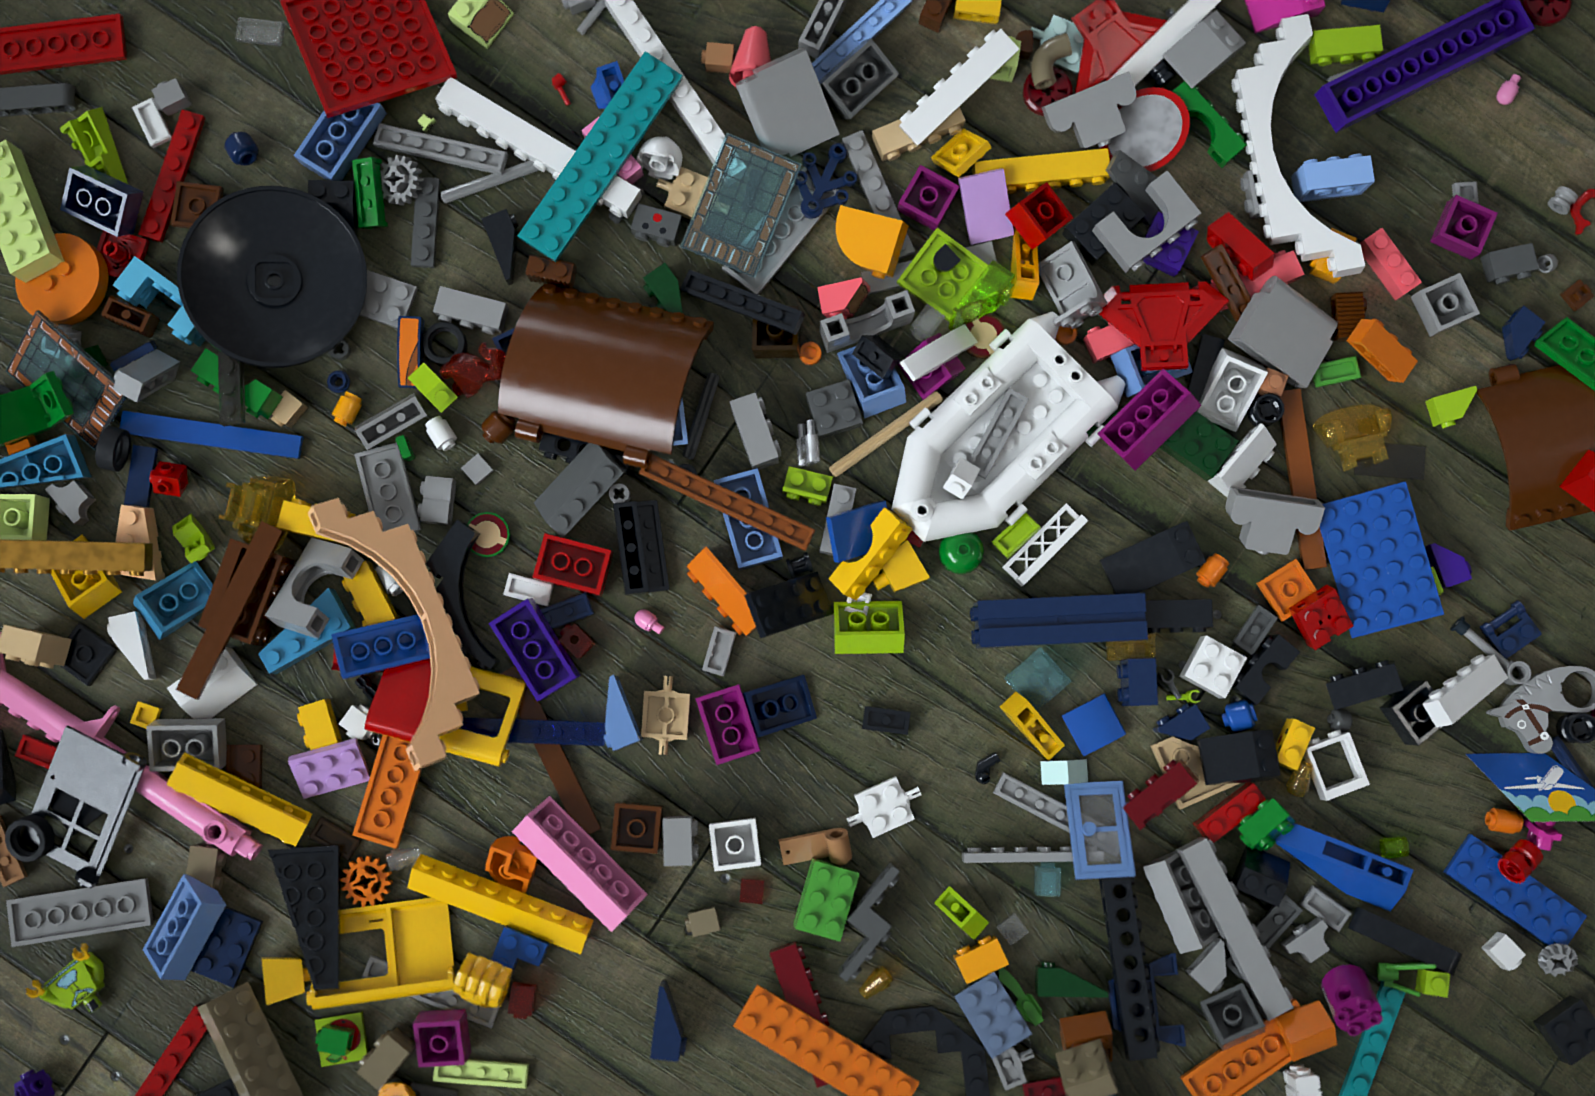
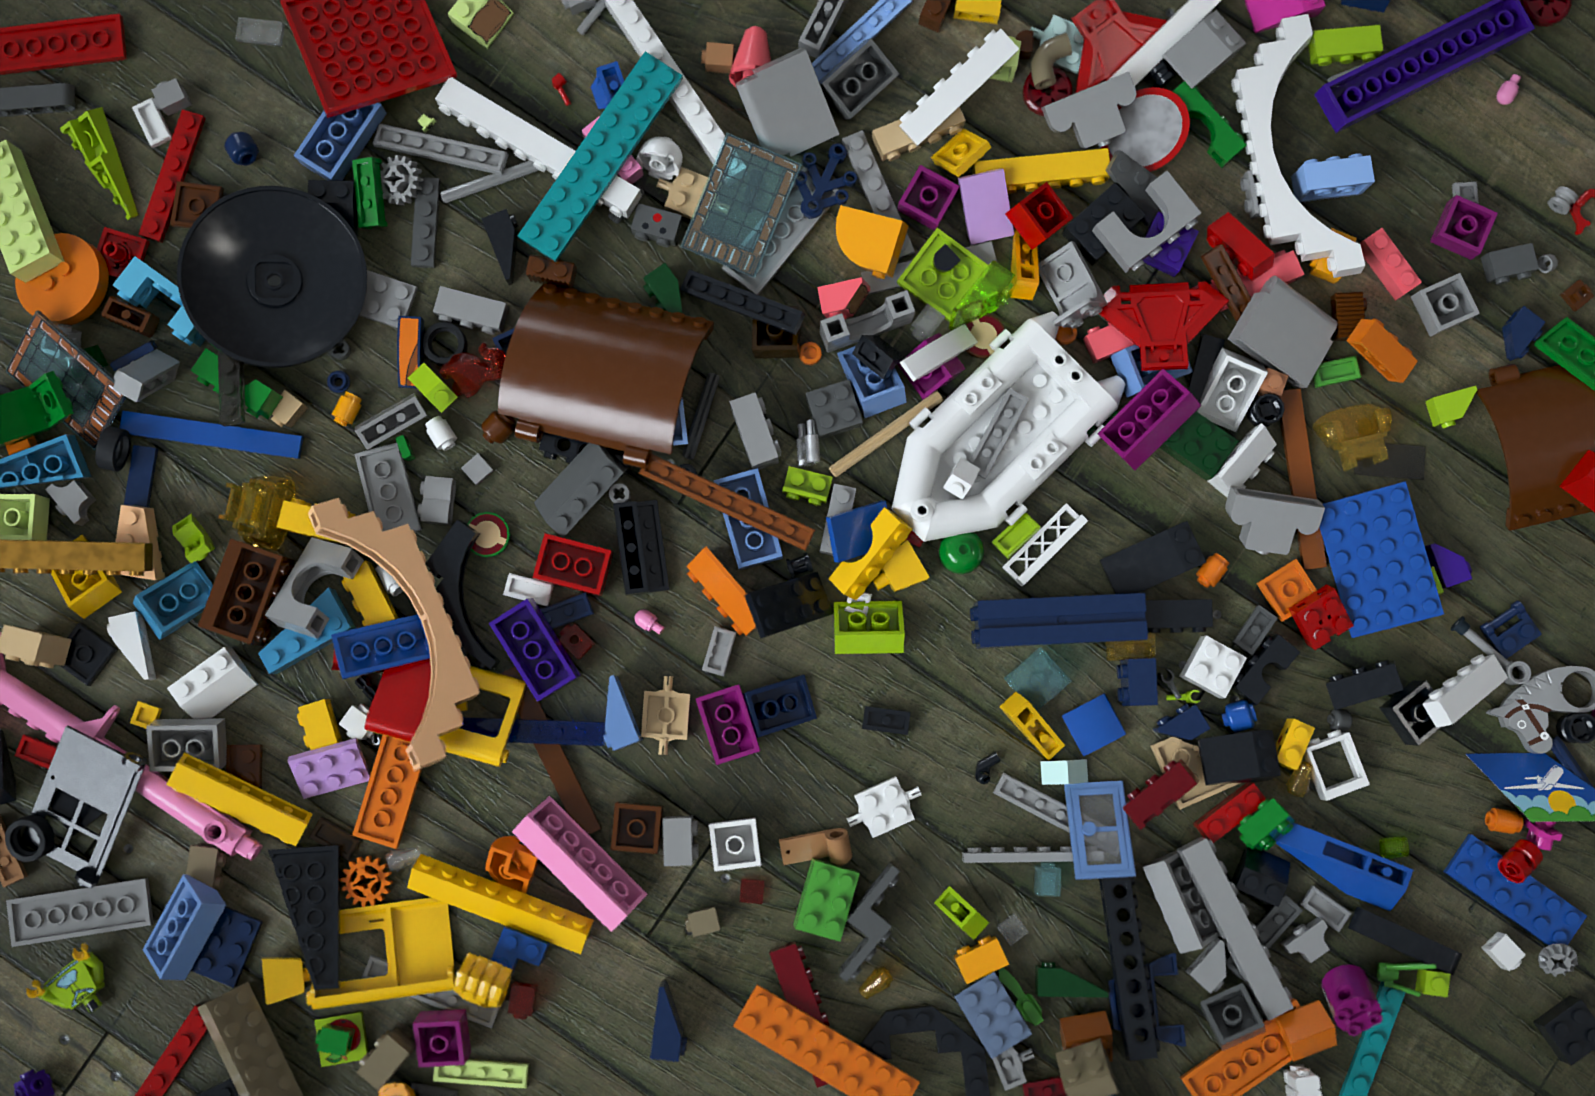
dark blue brick [60,165,144,237] -> none
red brick [149,461,189,497] -> none
reddish brown tile [176,521,284,700] -> none

